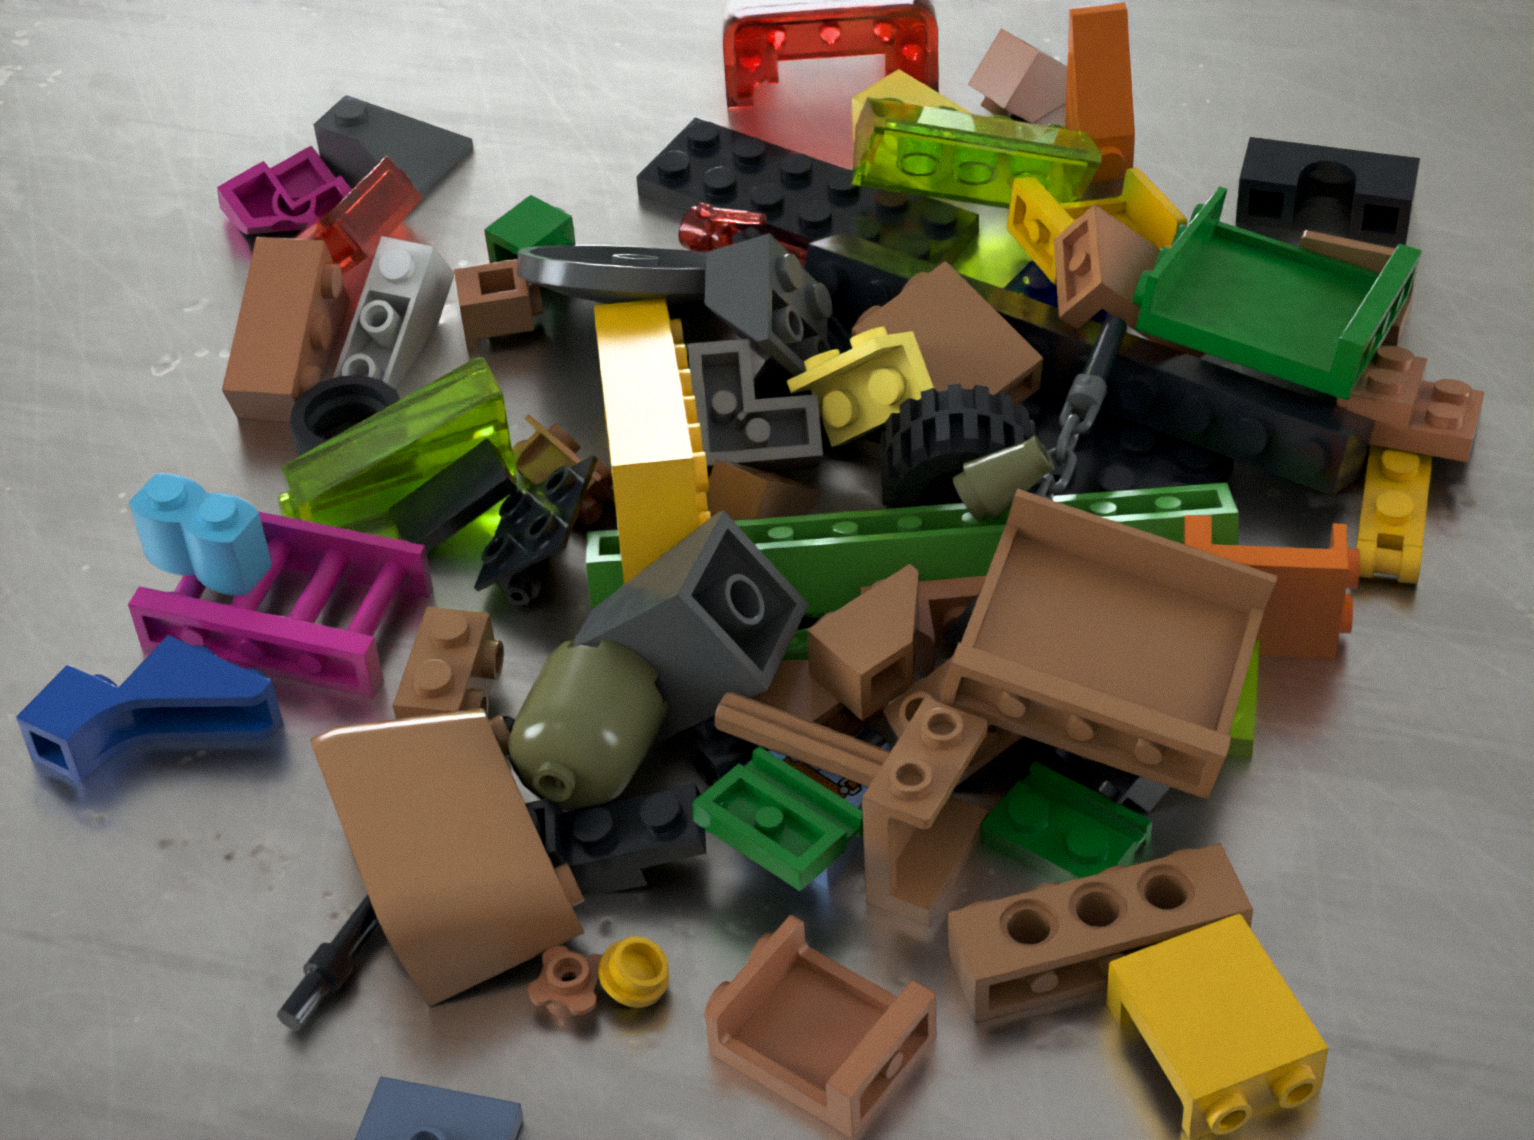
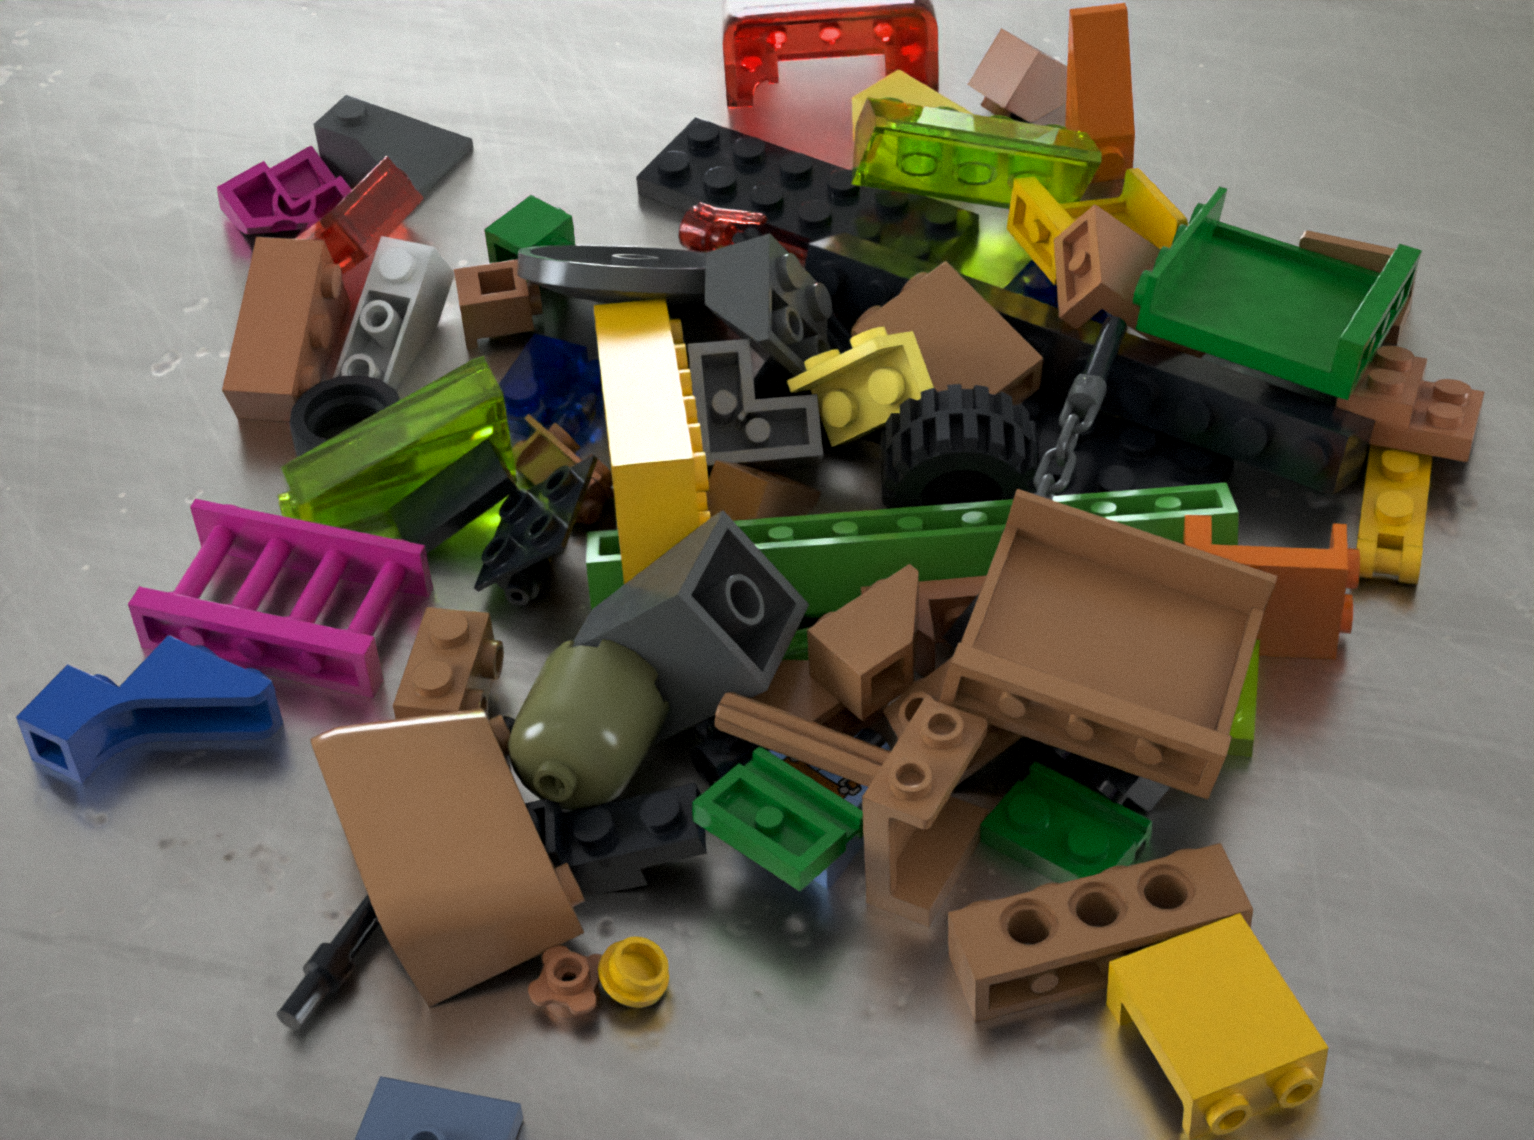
medium azure brick [129,473,272,596] -> none
nougat panel [704,915,937,1139] -> none
olive cone [953,436,1055,522] -> none
black arch [1235,137,1420,245] -> none
none -> clear blue plate [481,333,603,439]

